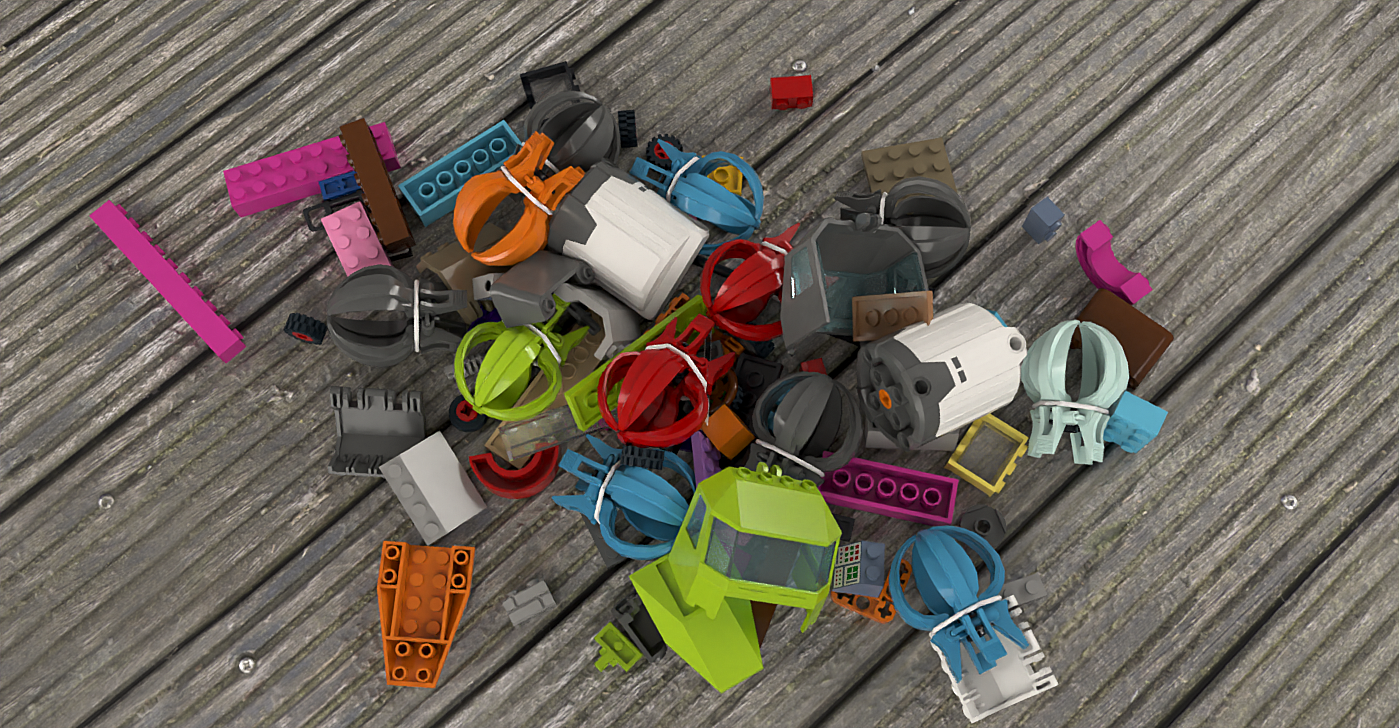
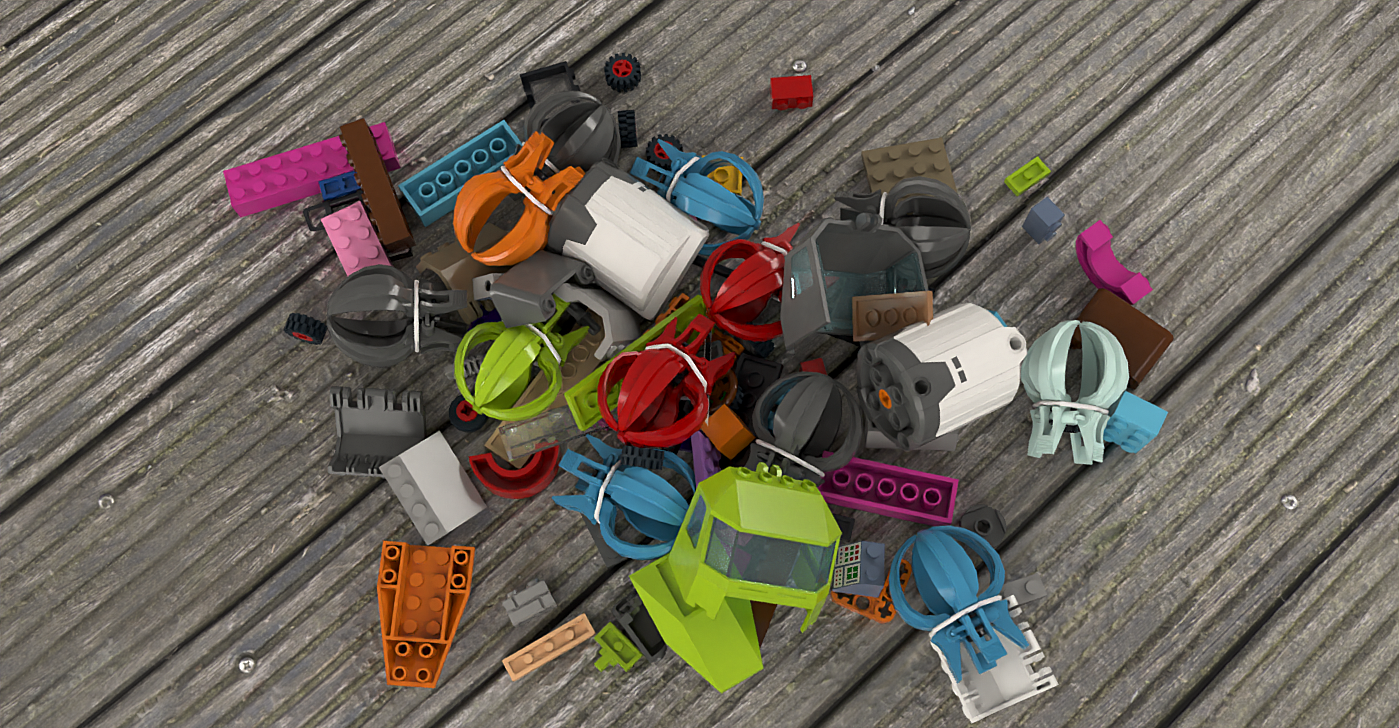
dark pink brick [89,200,247,363] -> none
window [944,413,1029,497] -> none
none -> light nougat plate [502,613,596,682]
none -> black wheel [604,53,641,93]
none -> lime plate [1004,156,1051,197]

